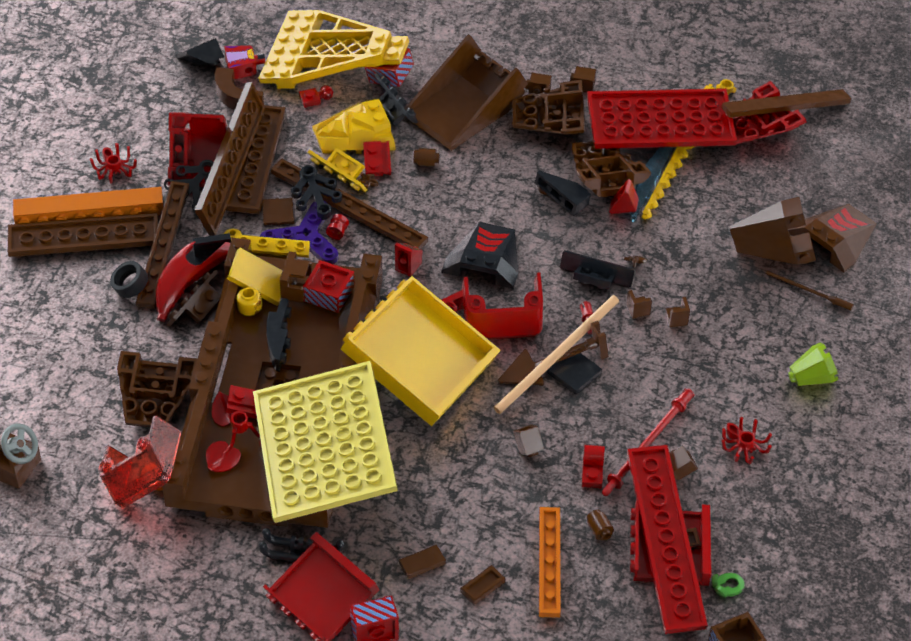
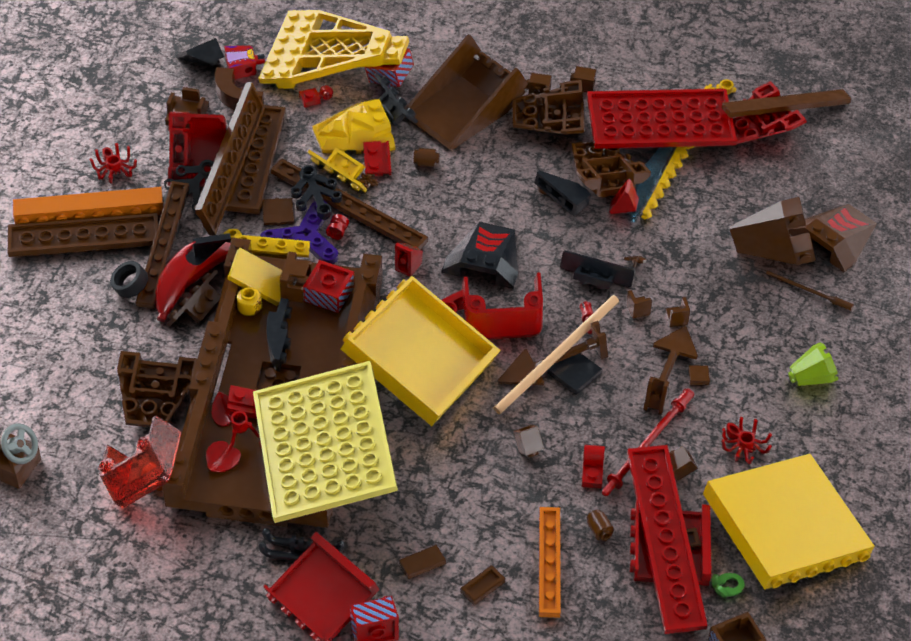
none -> reddish brown panel [165,87,209,128]
none -> reddish brown piece [643,326,698,415]
none -> reddish brown tile [688,365,710,385]
none -> yellow panel [703,454,874,590]

